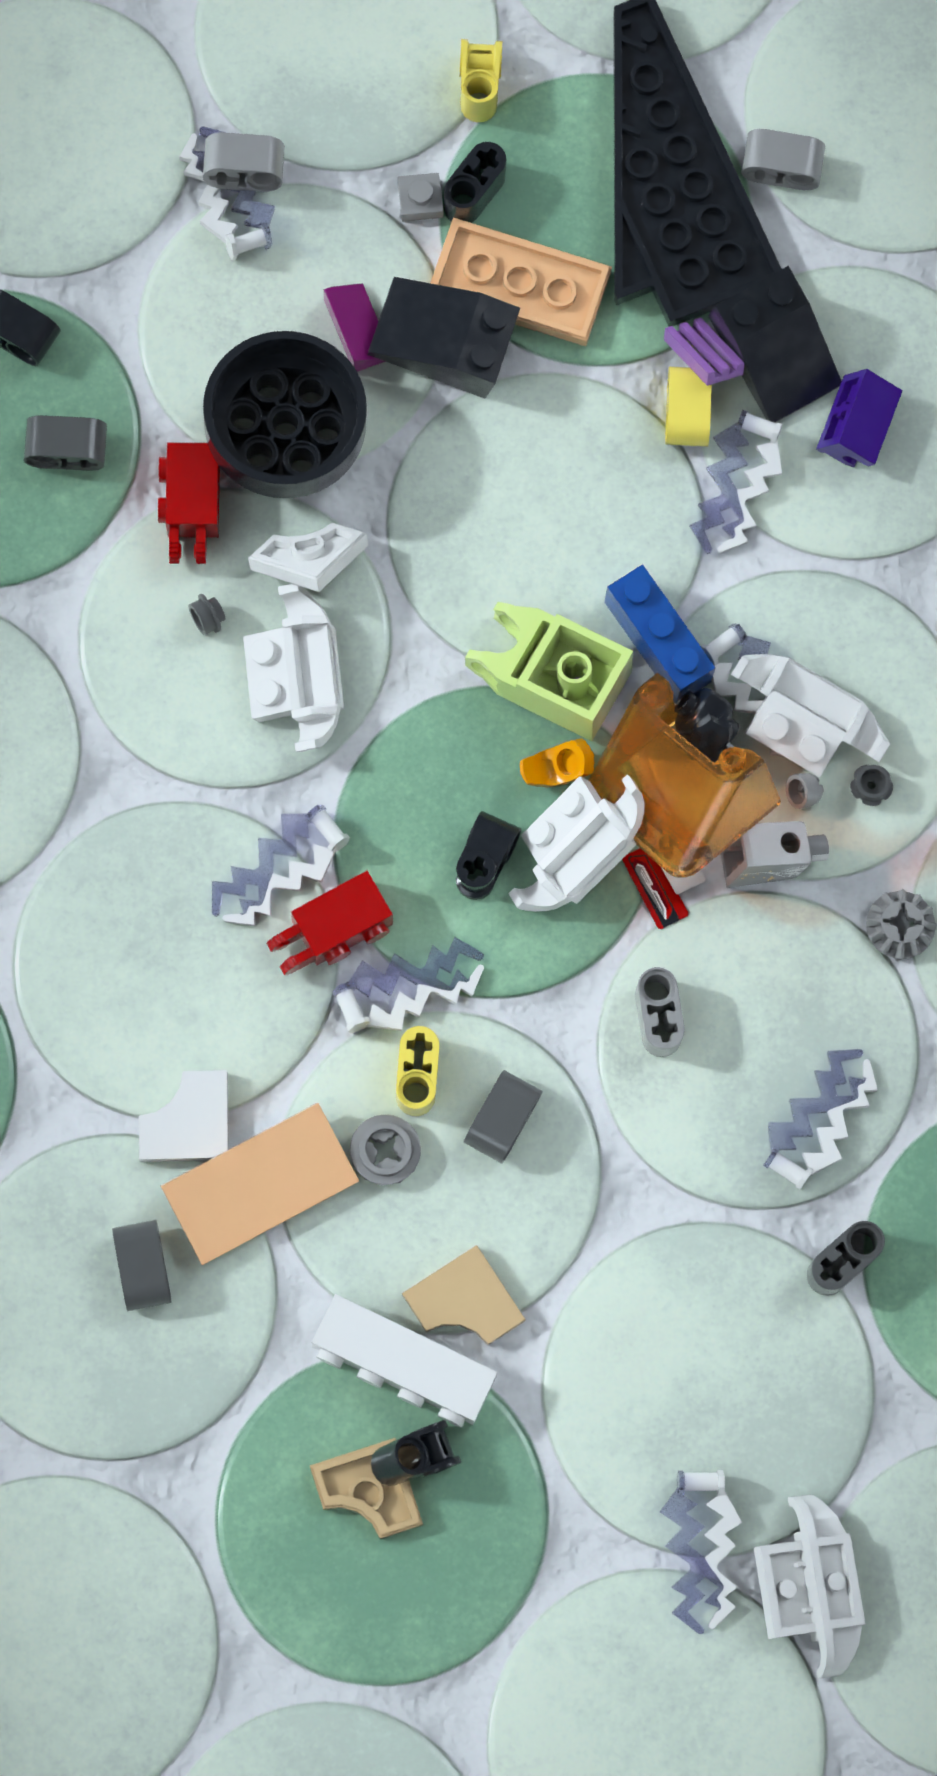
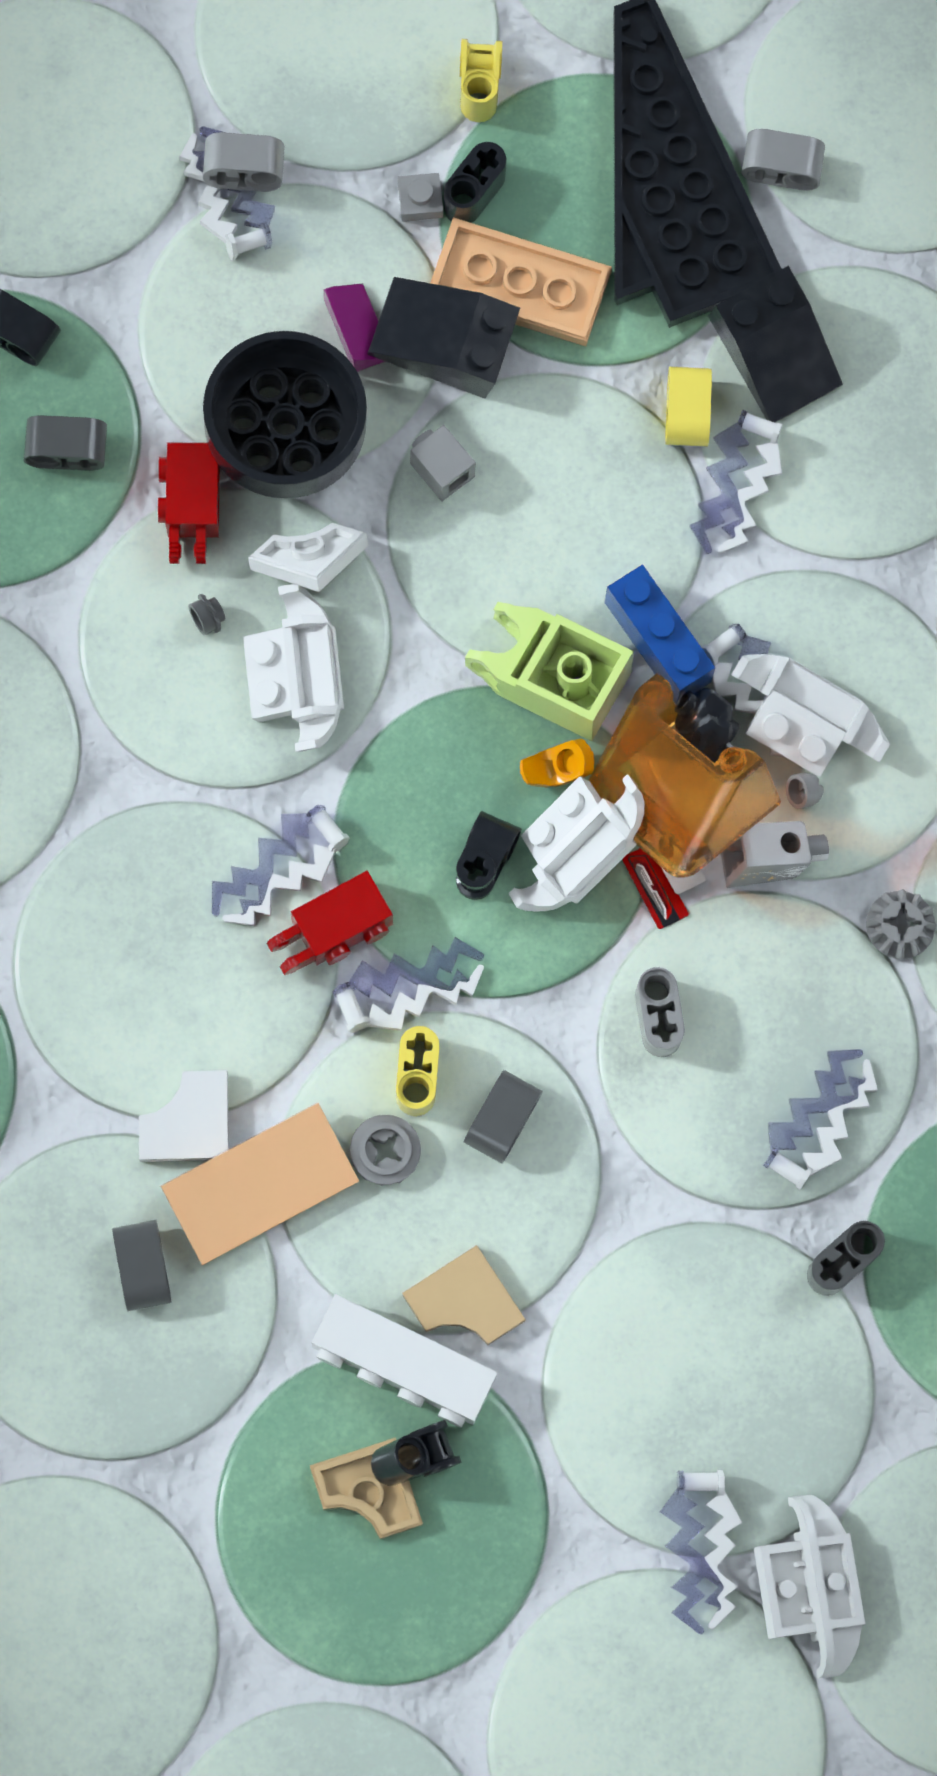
medium lavender tile [664,318,745,386] -> none
dark purple hinge [816,369,903,467] -> none
dark grey plate [850,765,893,806] -> none
none -> light grey brick [410,425,476,501]

